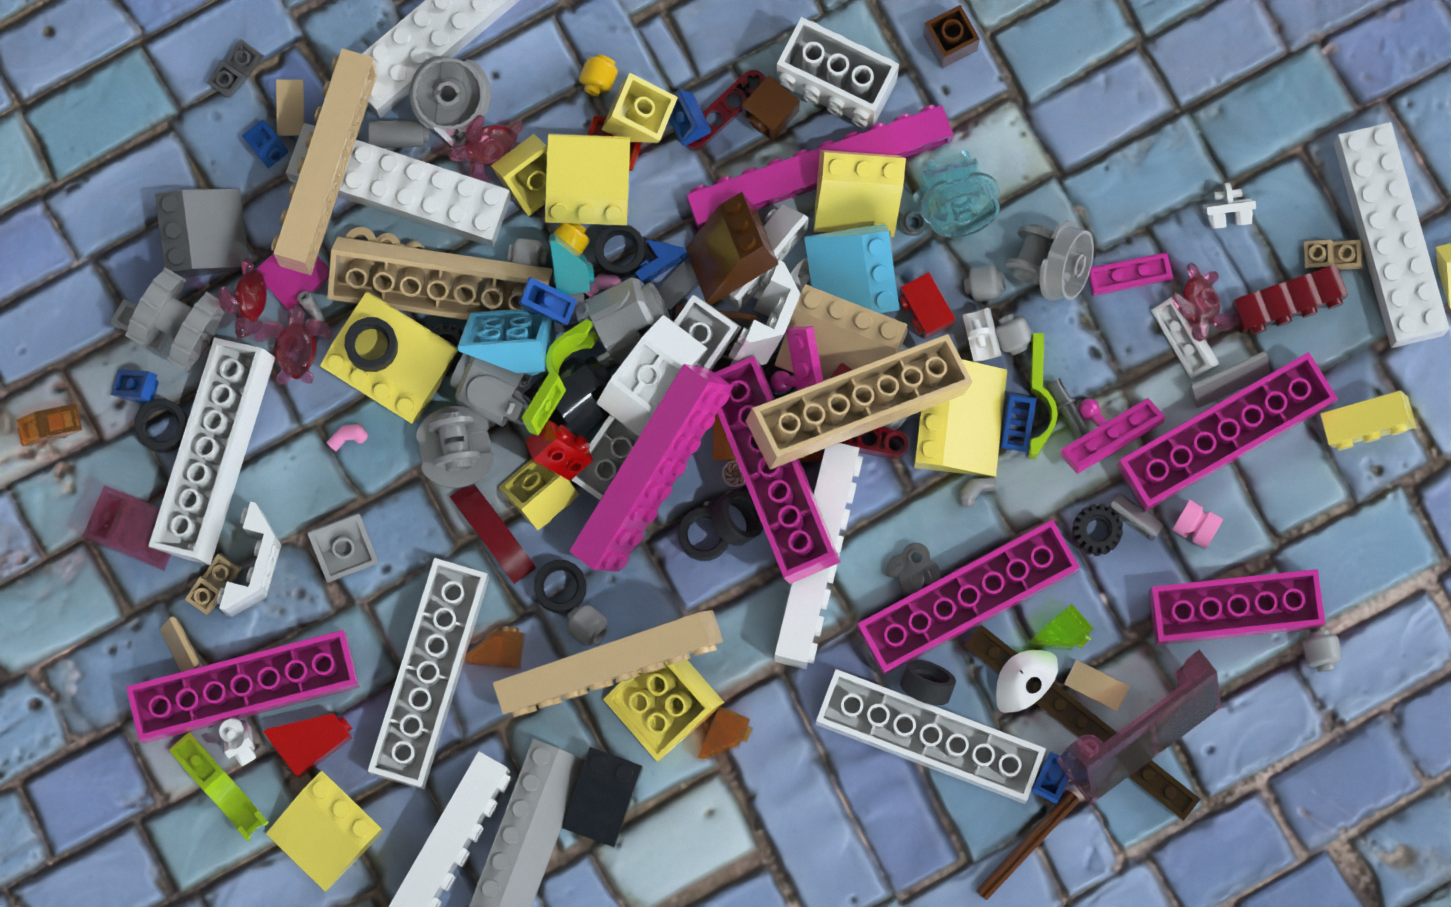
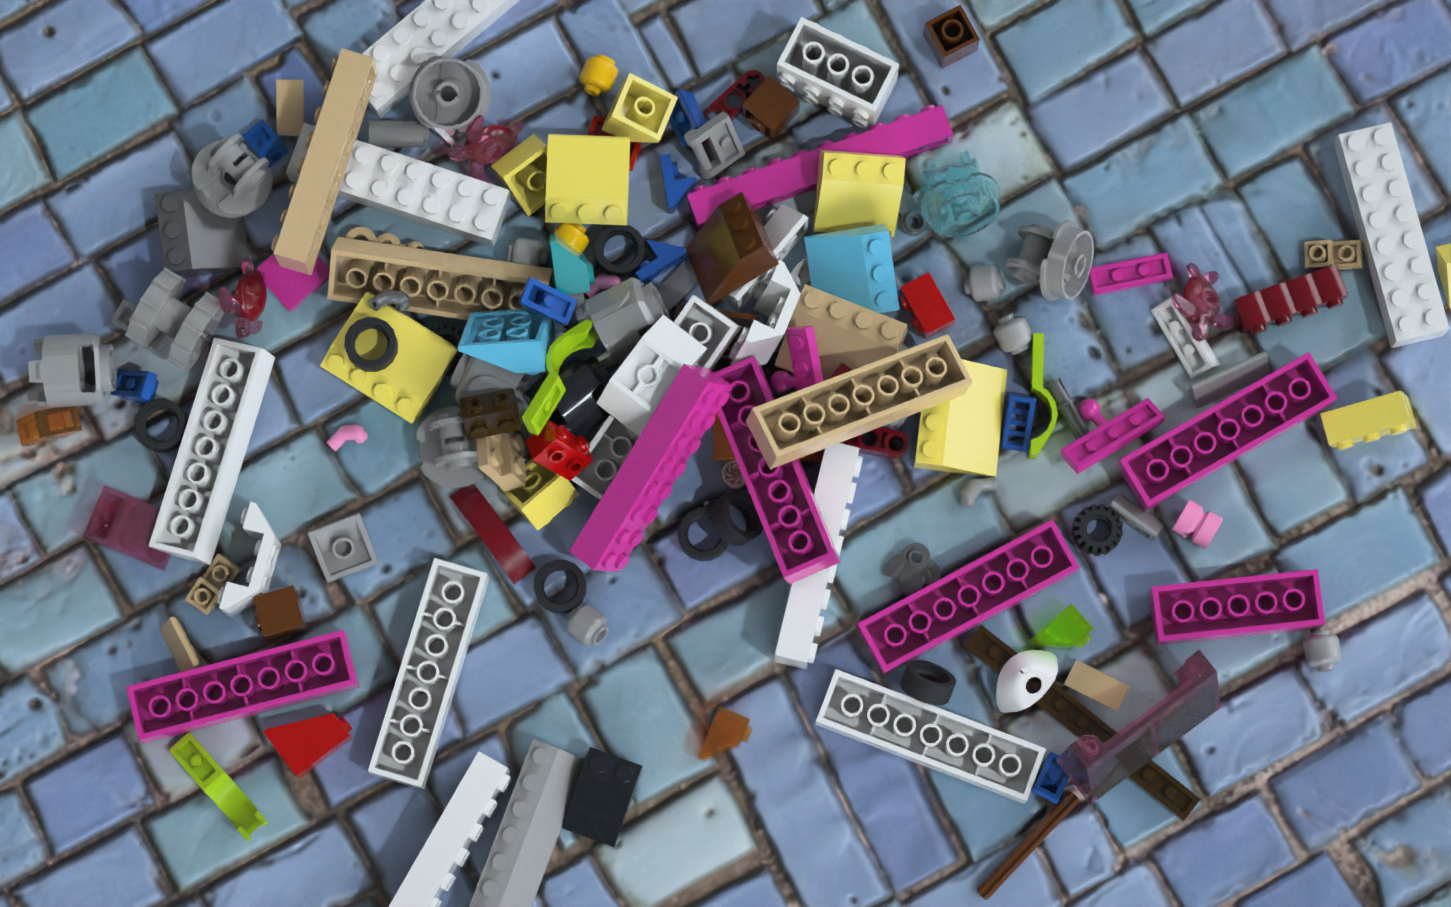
flat silver slope [207,39,264,98] -> none
white hips [219,718,256,766] -> none
clear pink animal [255,304,332,385] -> none
light yellow slope [266,770,384,892] -> none
light grey arm [297,291,325,332] -> none
clear orange slope [465,626,525,669] -> none
tan brick [493,610,723,717] -> none
light yellow slope [603,660,724,762] -> none
white hips [962,308,1002,363] -> none
white hips [1202,182,1256,229] -> none
none -> light grey piece [28,333,117,408]
none -> light grey piece [191,133,273,218]
none -> reddish brown head [253,585,309,642]
none -> dark grey arm [369,290,410,311]
none -> dark brown bracket [459,388,522,440]
none -> tan plate [476,431,527,492]
none -> blue slope [660,154,697,214]
none -> light grey plate [684,111,745,179]

